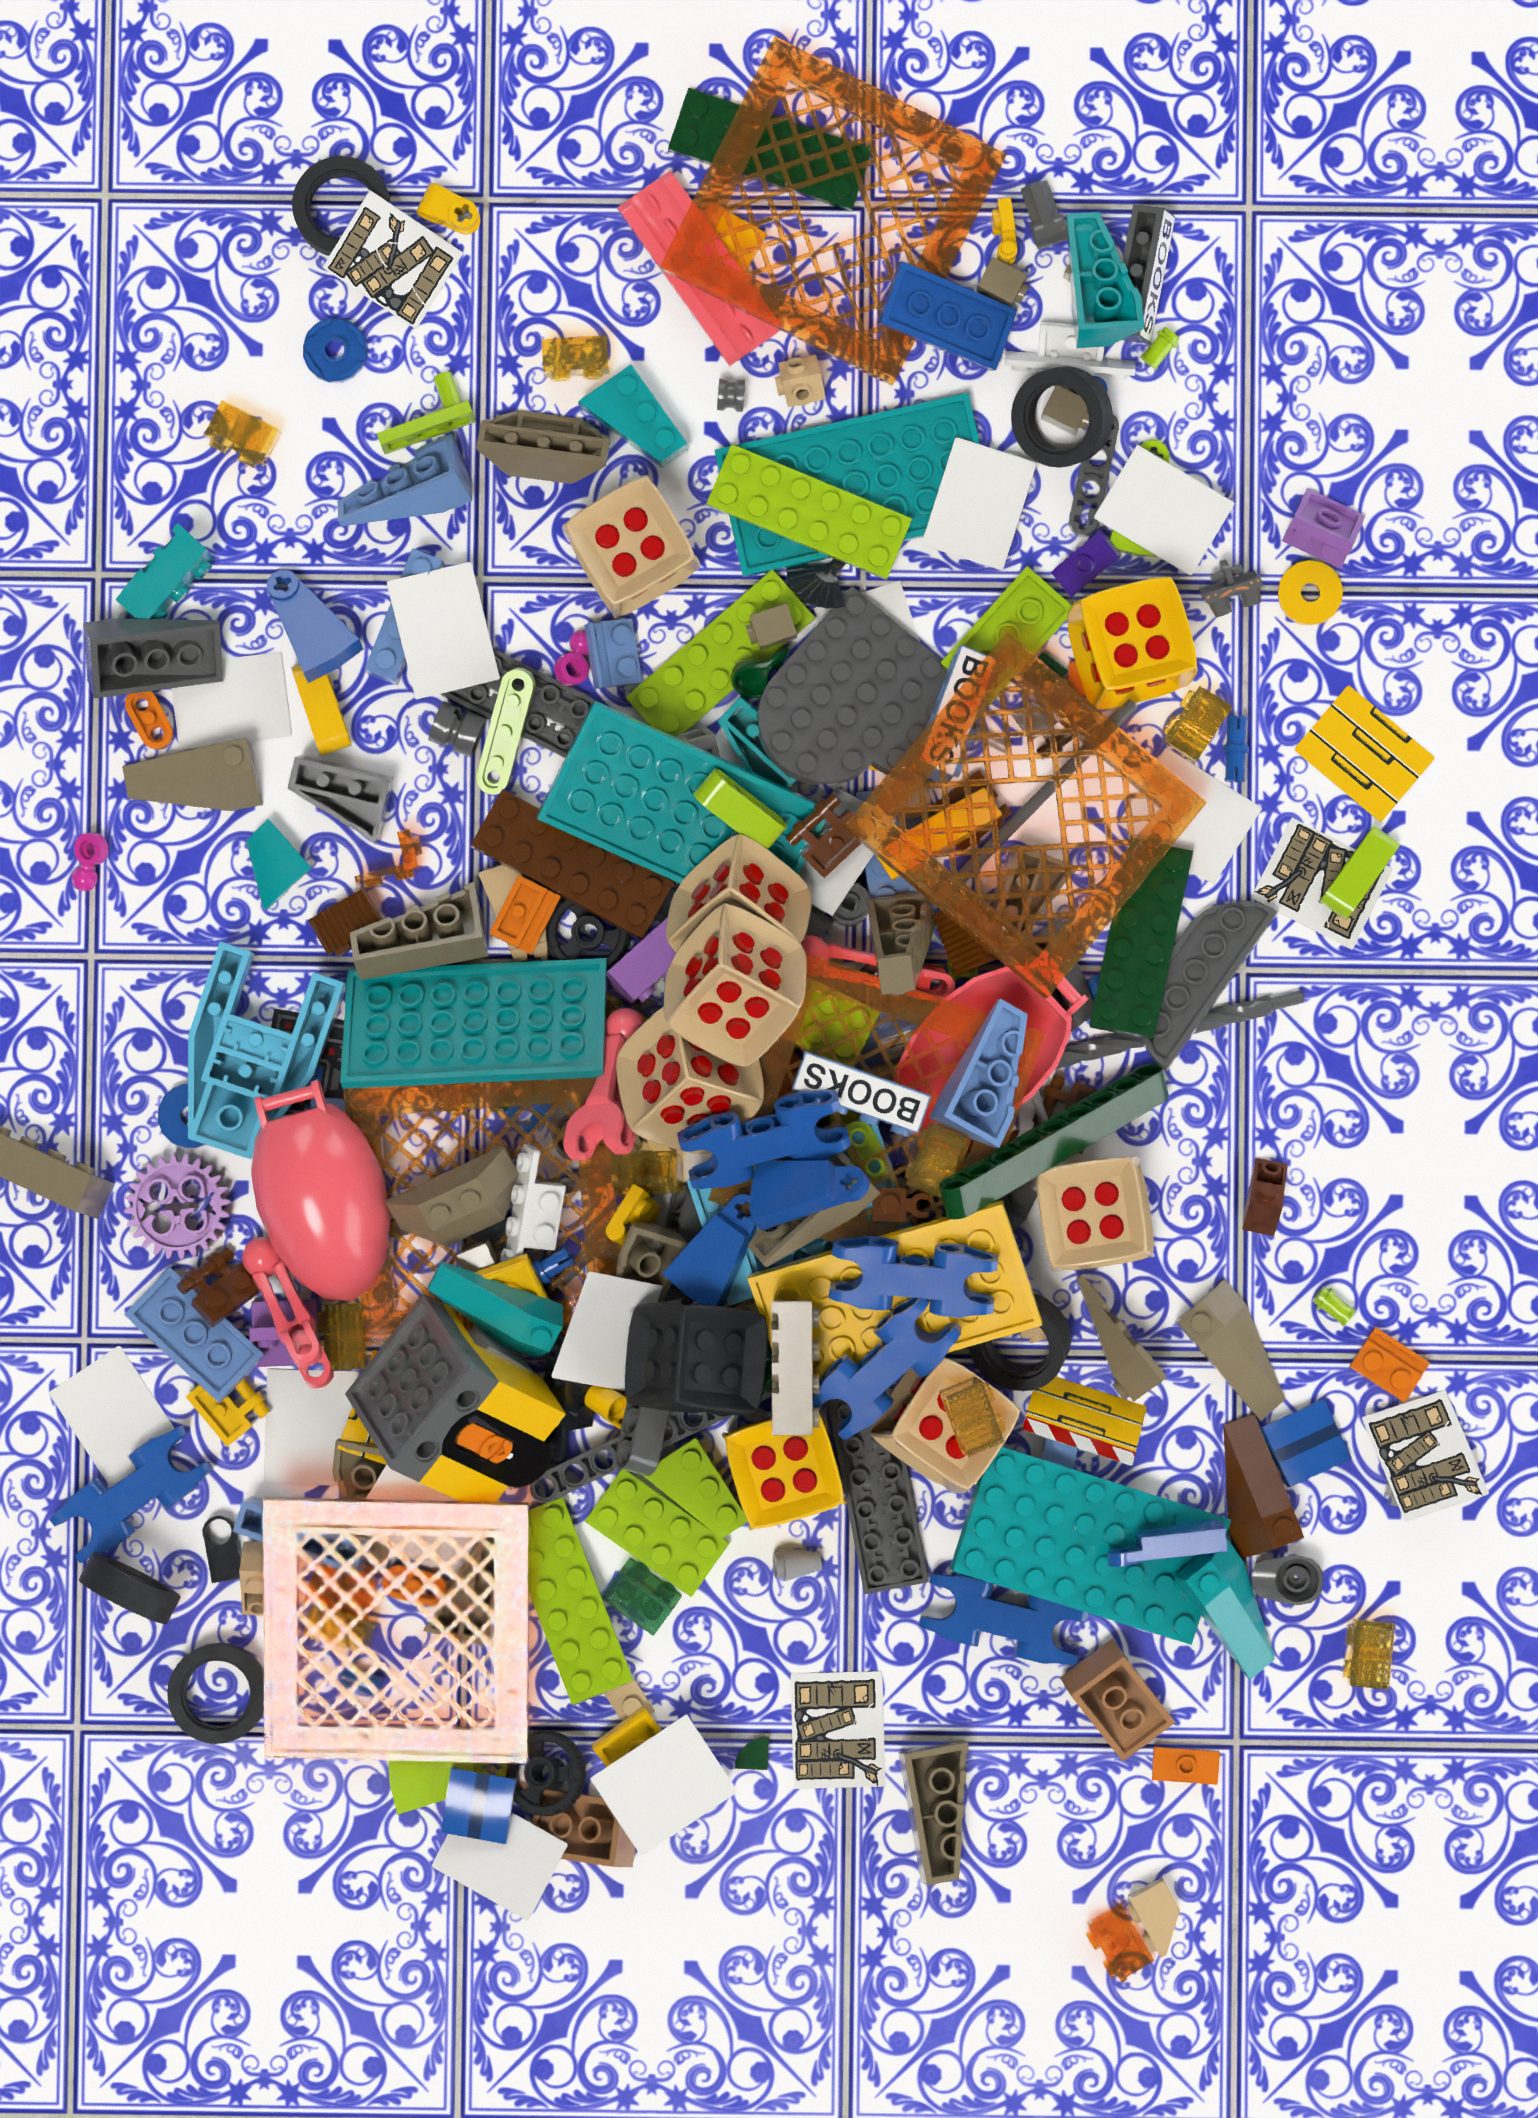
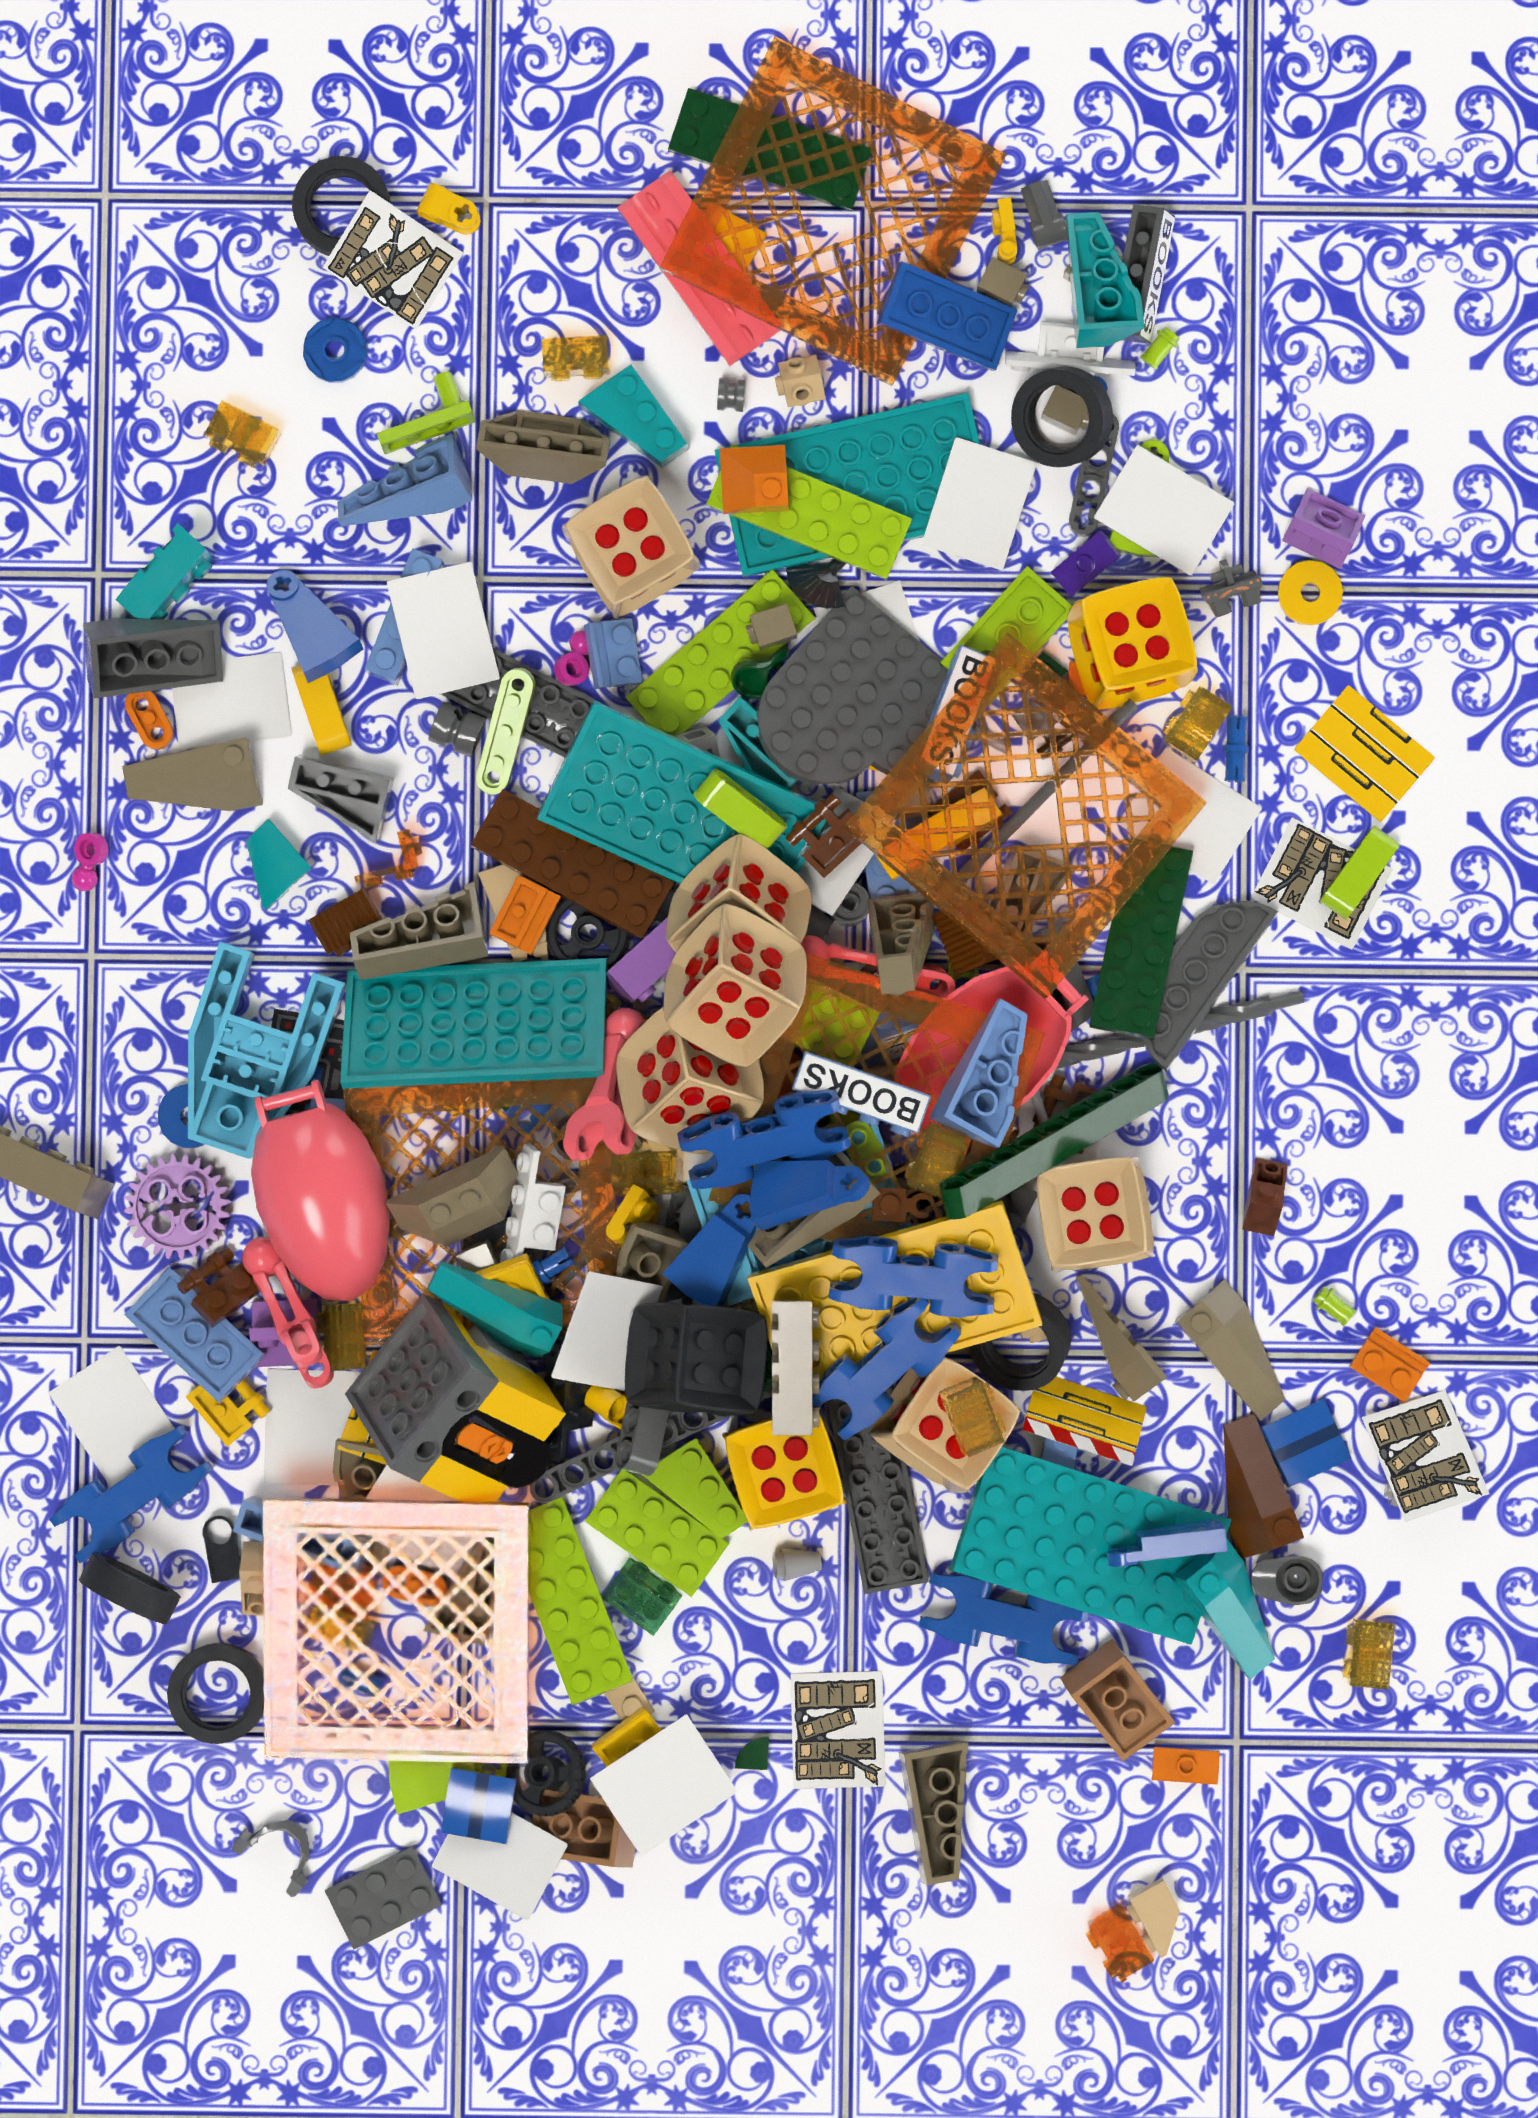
none -> dark grey helmet [232,1820,310,1897]
none -> dark grey plate [324,1845,443,1950]
none -> orange slope [720,445,789,515]

